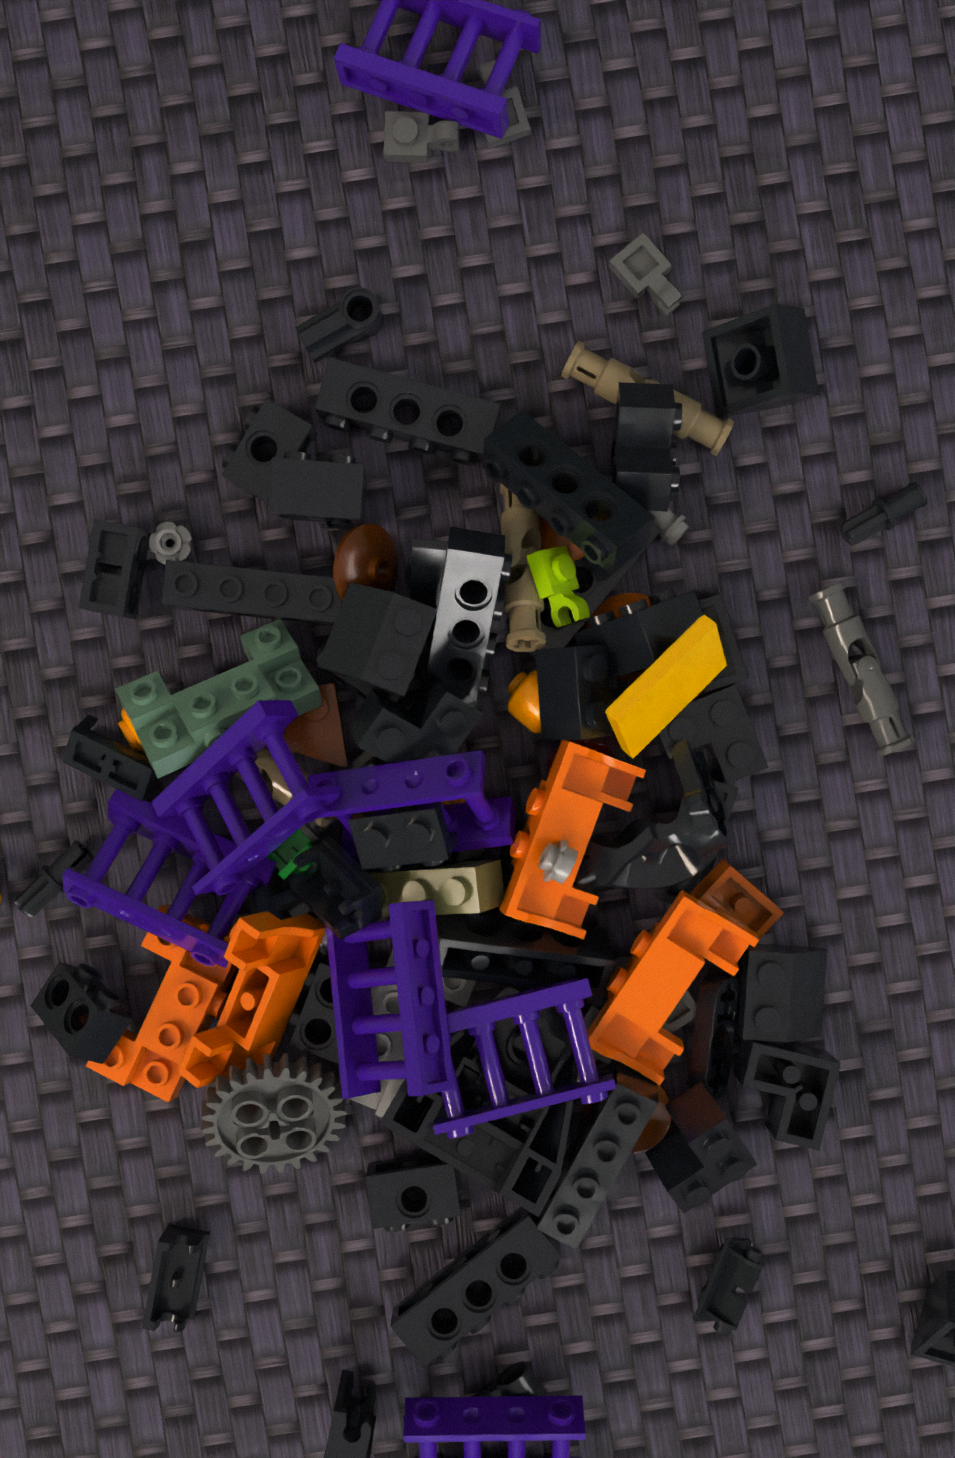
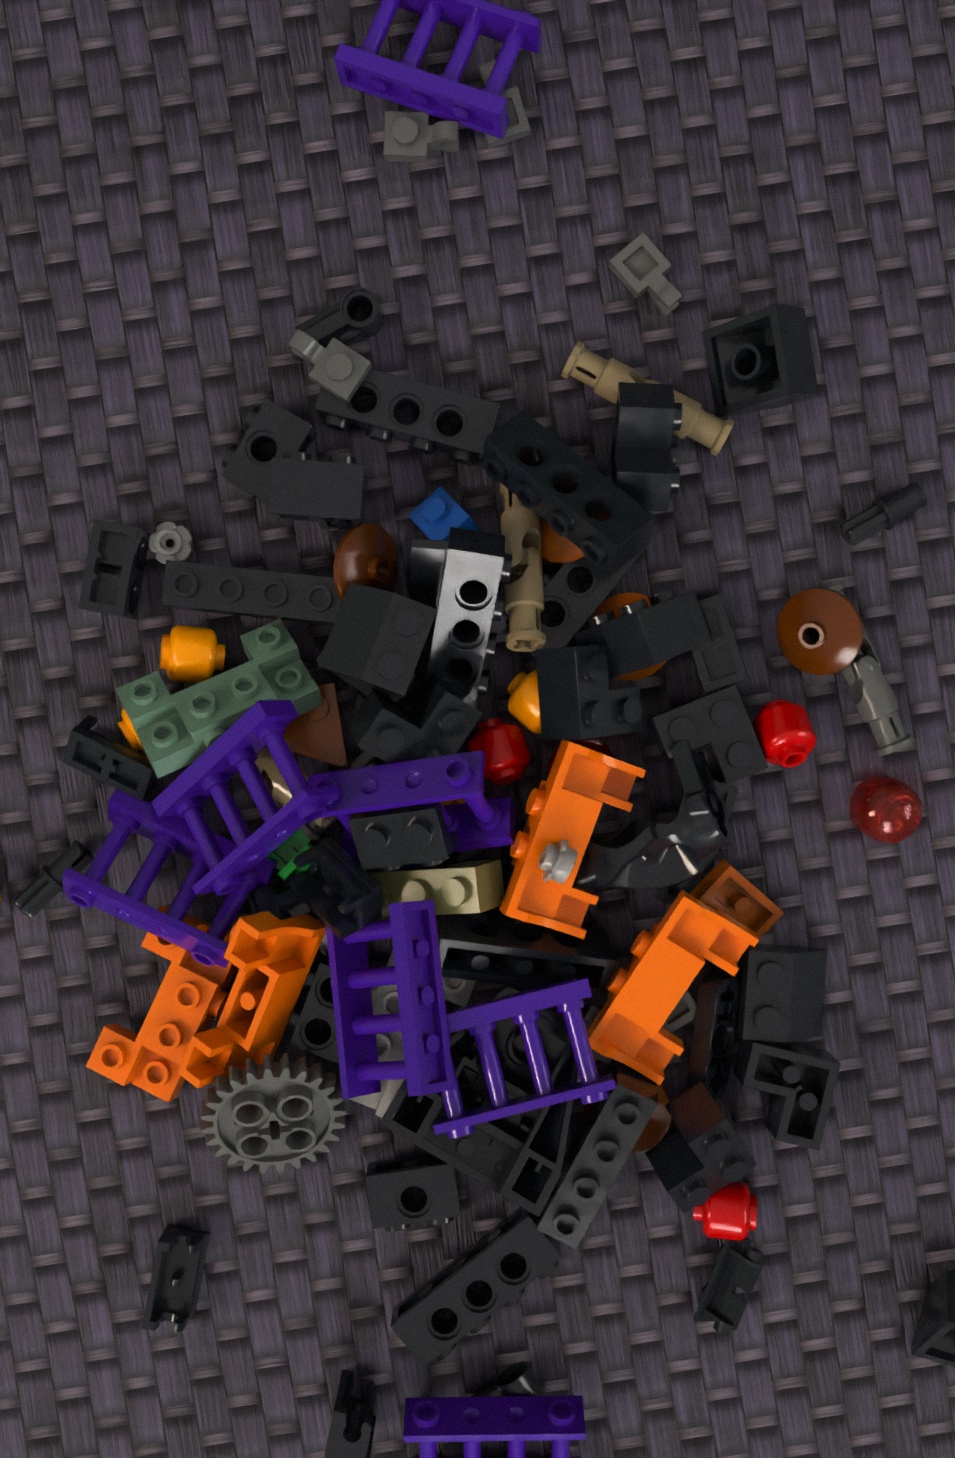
black brick [30,961,133,1064] -> none
lime plate [526,545,590,628] -> none
yellow tile [605,614,727,759] -> none
light grey pin [649,508,689,547] -> none
none -> light orange head [159,625,225,684]
none -> dark grey plate [288,329,372,403]
none -> blue bracket [408,486,479,541]
none -> red head [468,718,531,786]
none -> red head [693,1181,757,1241]
none -> red head [752,700,817,768]
none -> reddish brown dish [777,588,863,675]
none -> clear red hair [850,775,923,844]

